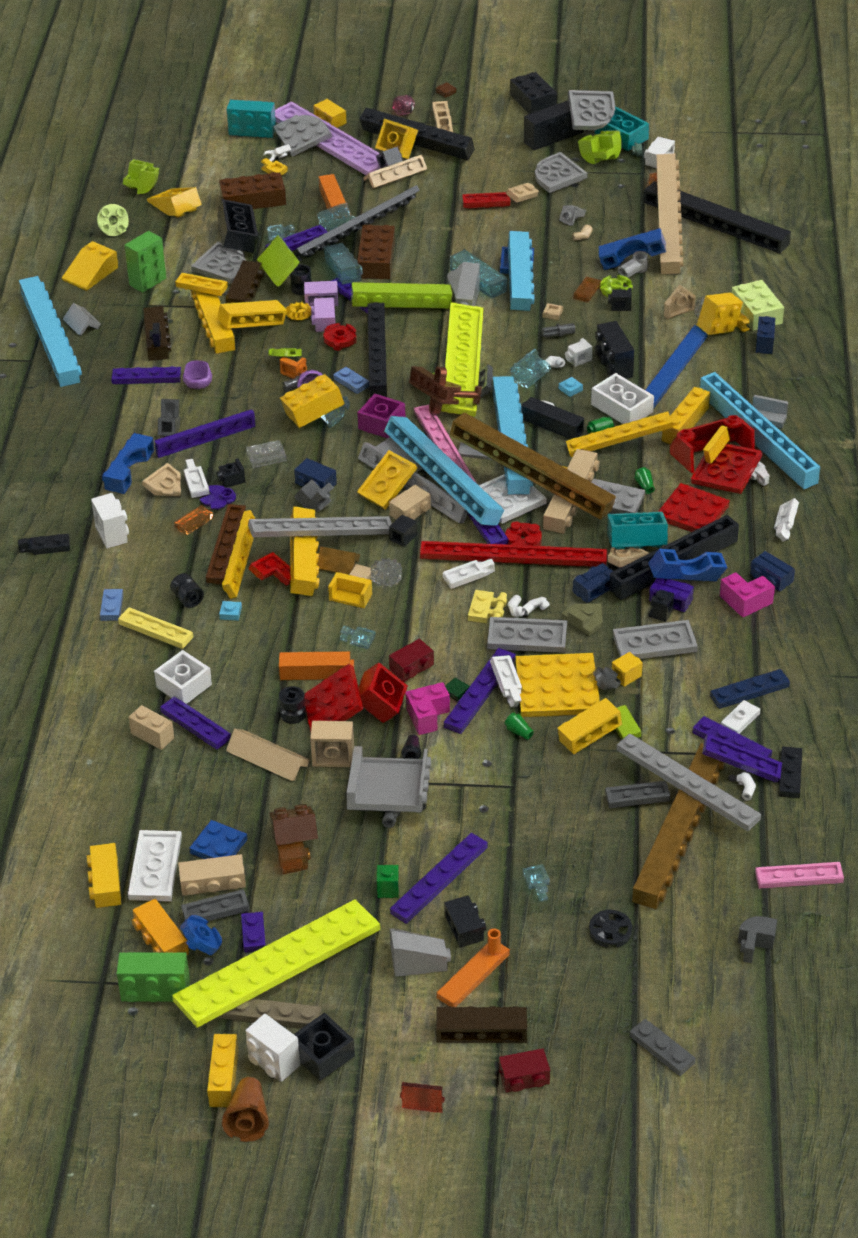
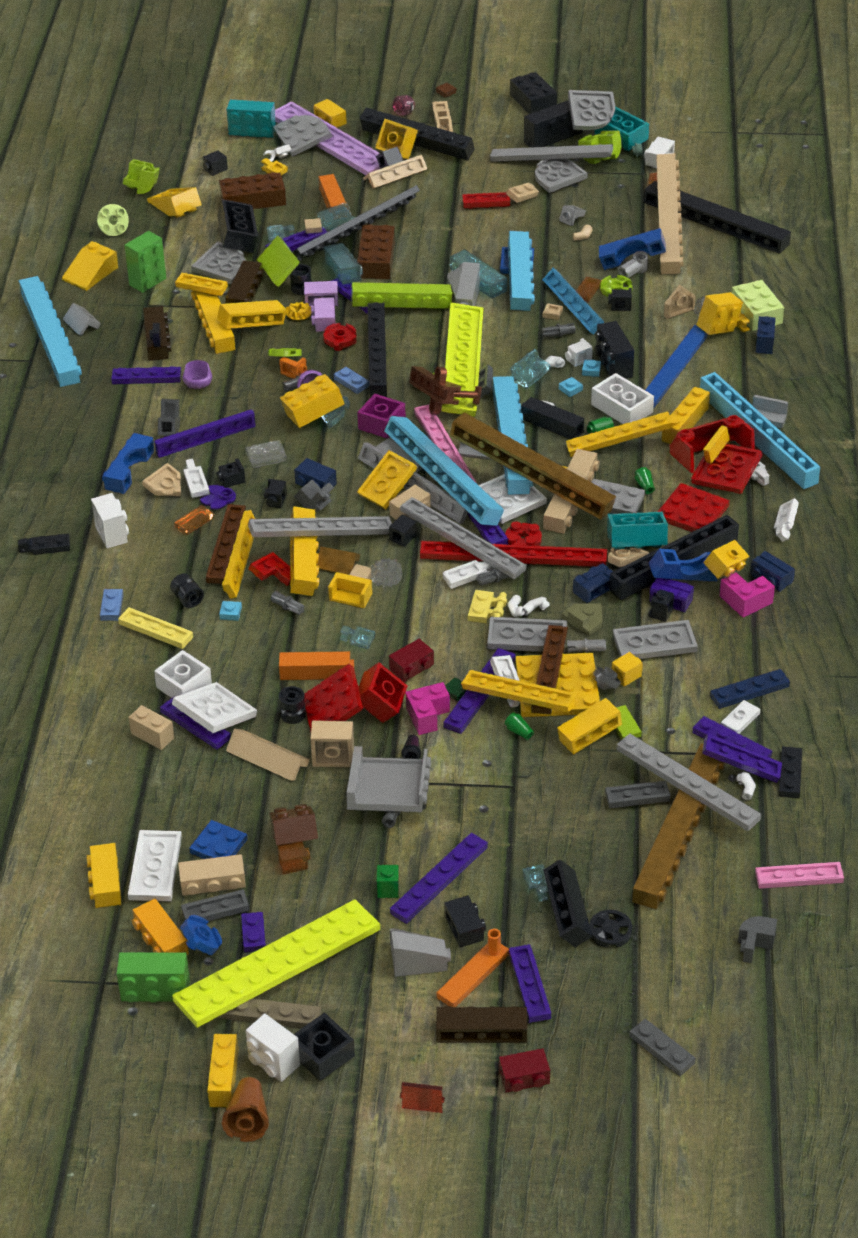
none -> white plate [172,682,257,733]
none -> black brick [203,150,228,176]
none -> black brick [264,479,287,509]
none -> dark grey axle [271,591,305,615]
none -> tan tile [304,218,322,233]
none -> light grey tile [400,497,526,579]
none -> yellow plate [461,670,577,713]
none -> dark grey axle [476,568,509,585]
none -> light grey tile [490,144,613,162]
none -> dark purple plate [509,944,551,1023]
none -> reddish brown plate [531,625,568,715]
none -> dark azure plate [542,268,604,335]
none -> black brick [543,859,593,947]
none -> light grey axle [567,638,606,653]
none -> medium azure plate [582,360,601,377]
none -> yellow brick [703,540,750,579]

